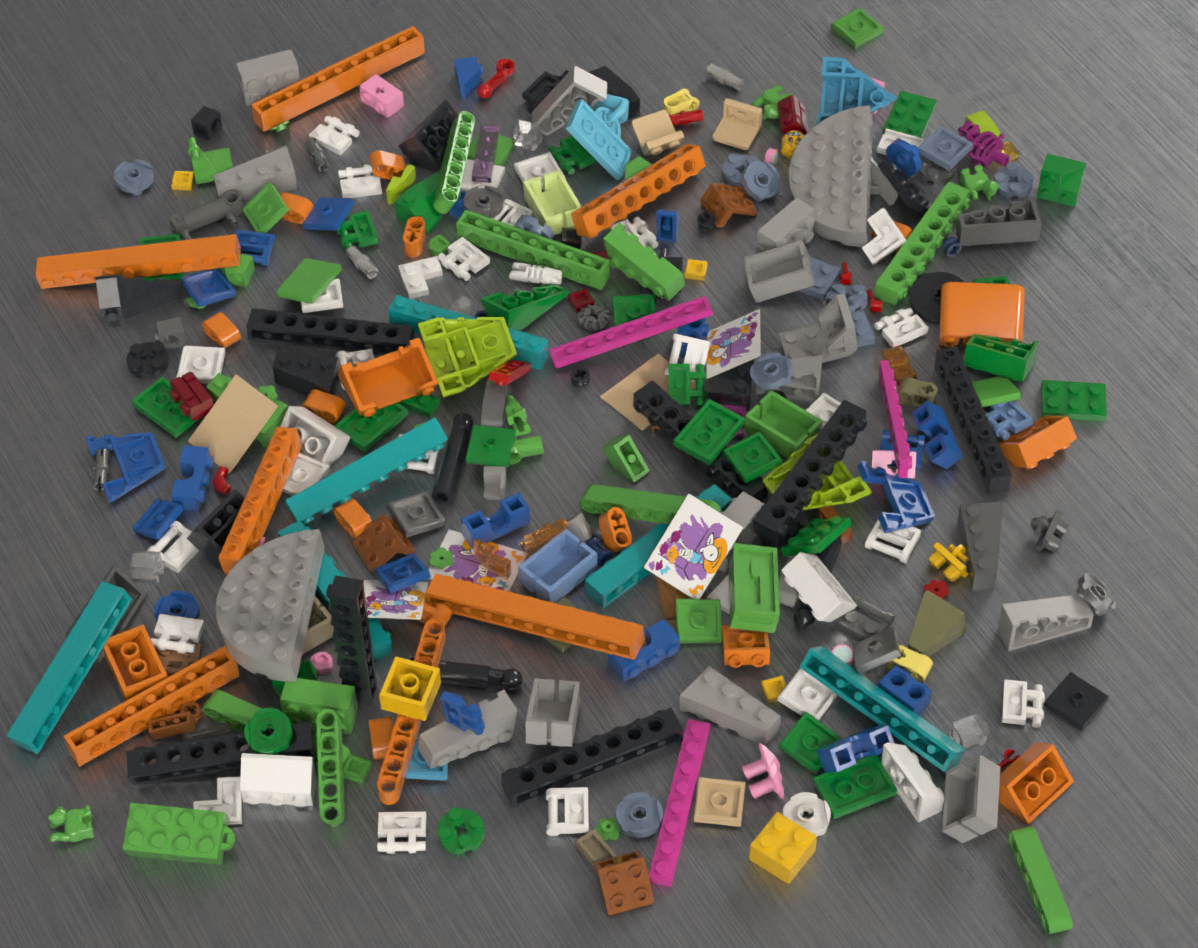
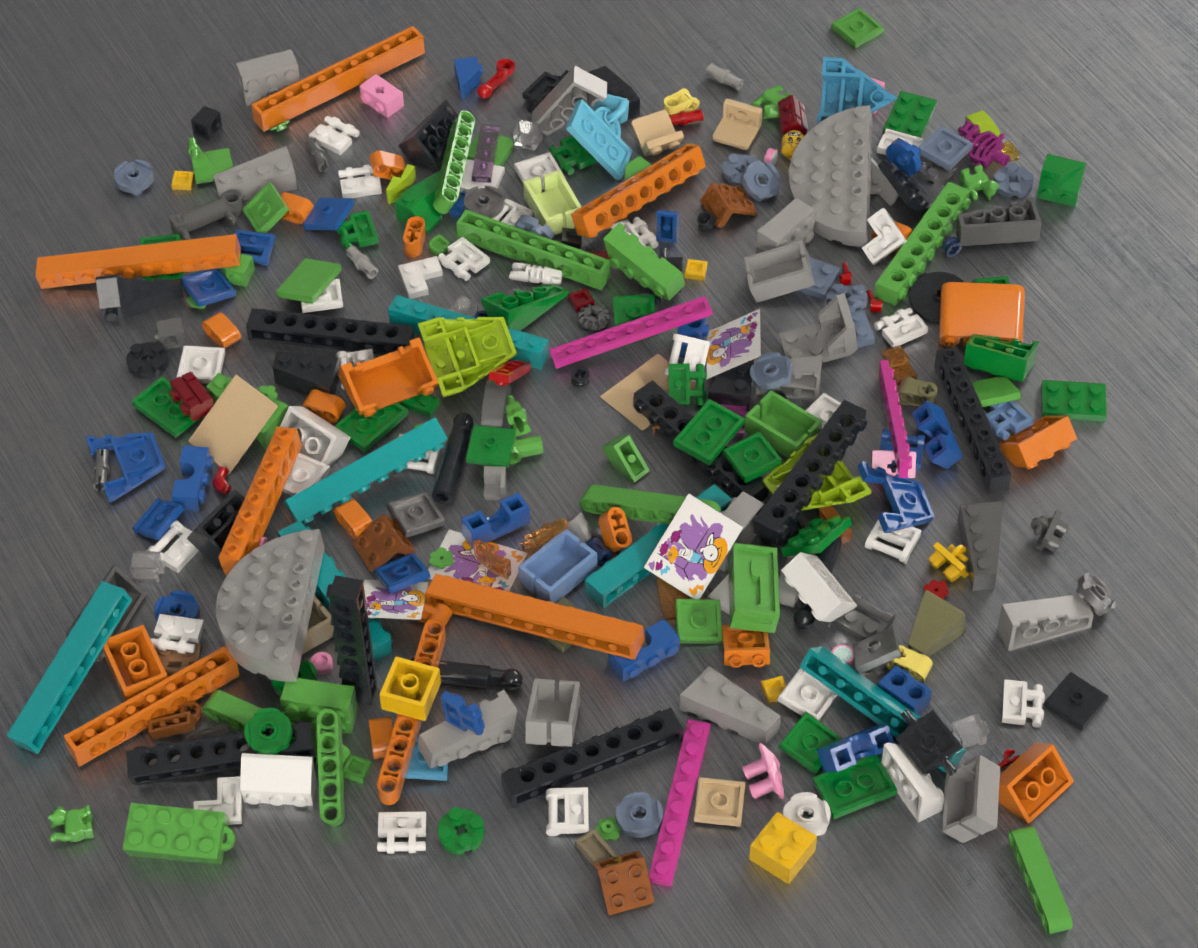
none -> black plate [896,709,963,776]

